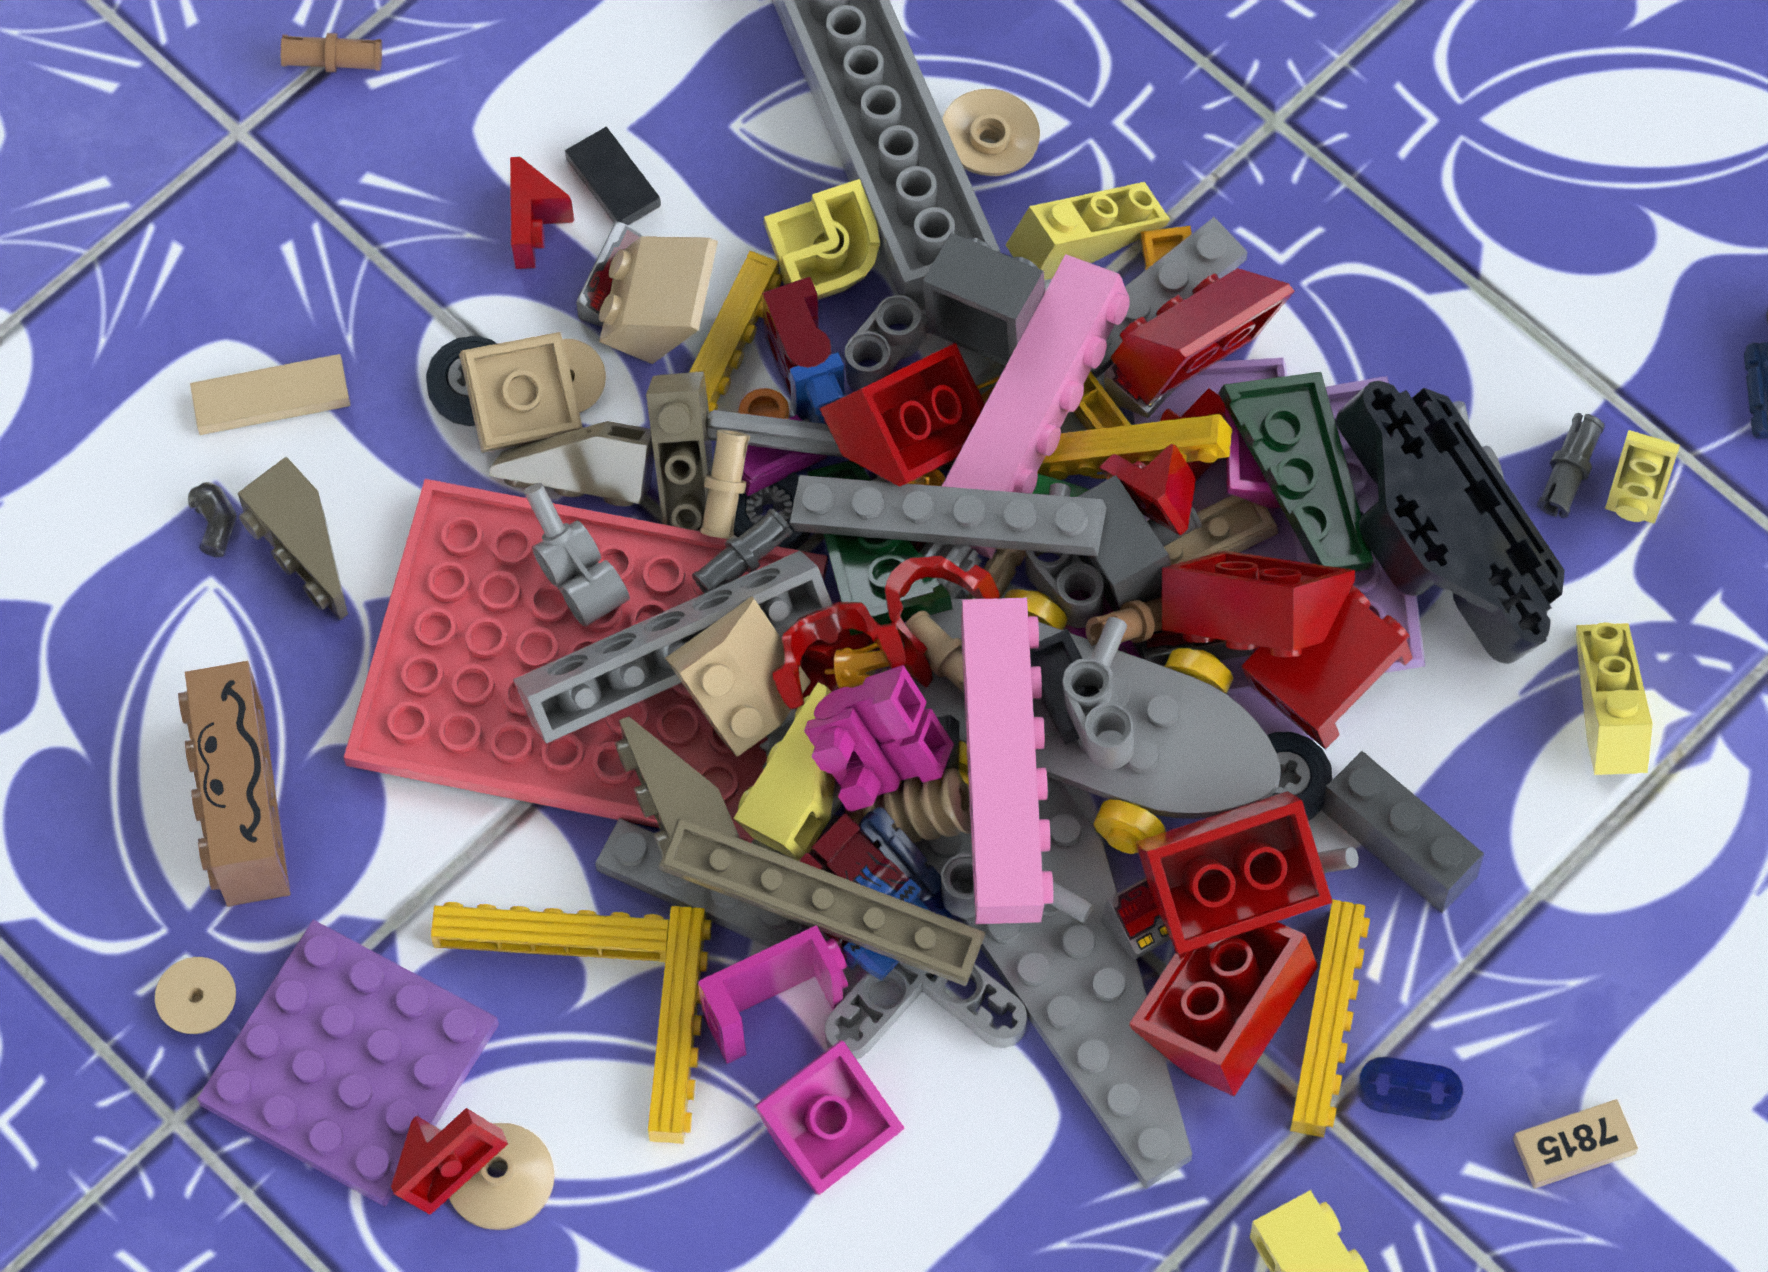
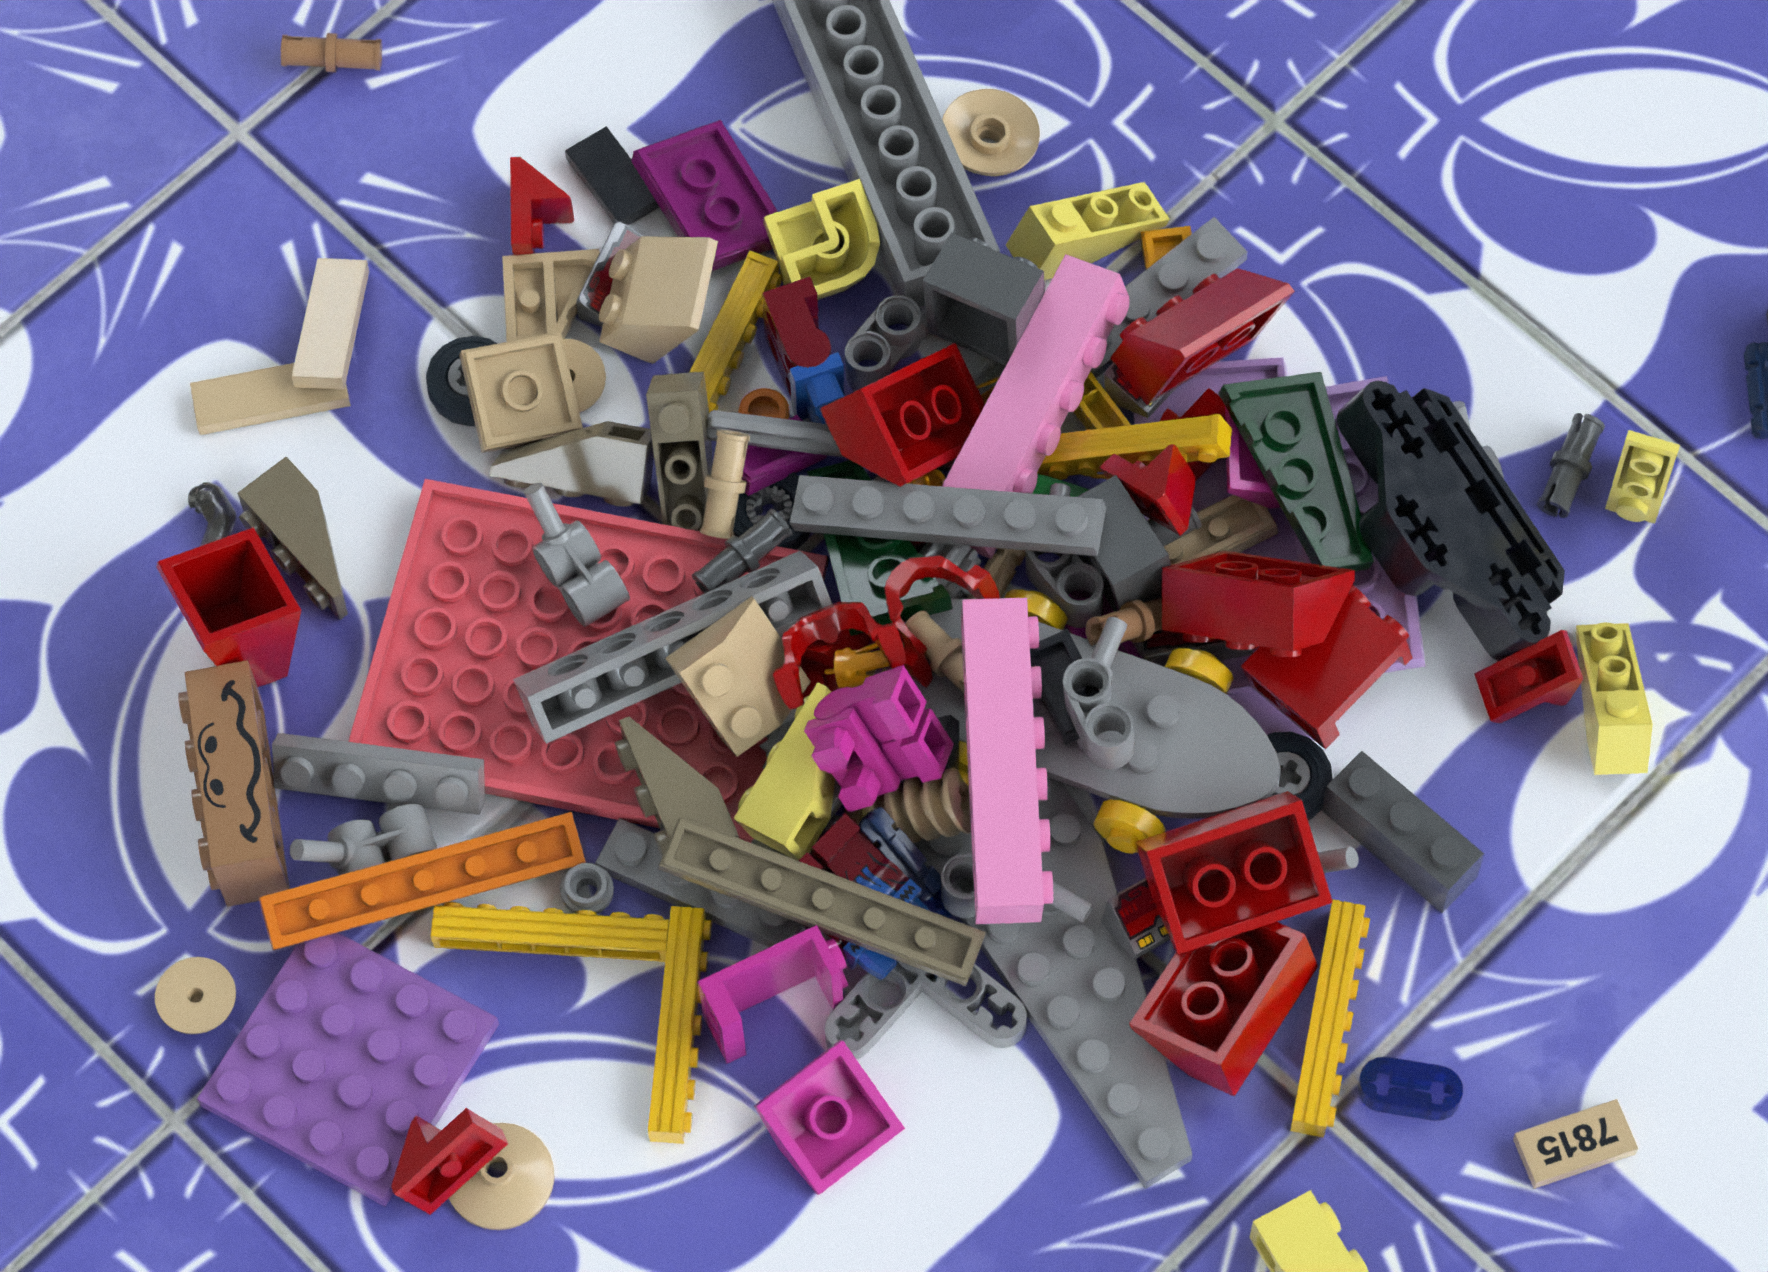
none -> red slope [156,527,301,687]
none -> orange plate [258,812,586,951]
none -> light grey plate [272,733,485,815]
none -> light grey beam [290,804,437,875]
none -> tan tile [291,258,369,389]
none -> tan wing [502,249,600,342]
none -> light grey plate [560,863,614,914]
none -> magenta tile [631,120,778,271]
none -> red slope [1474,630,1583,724]

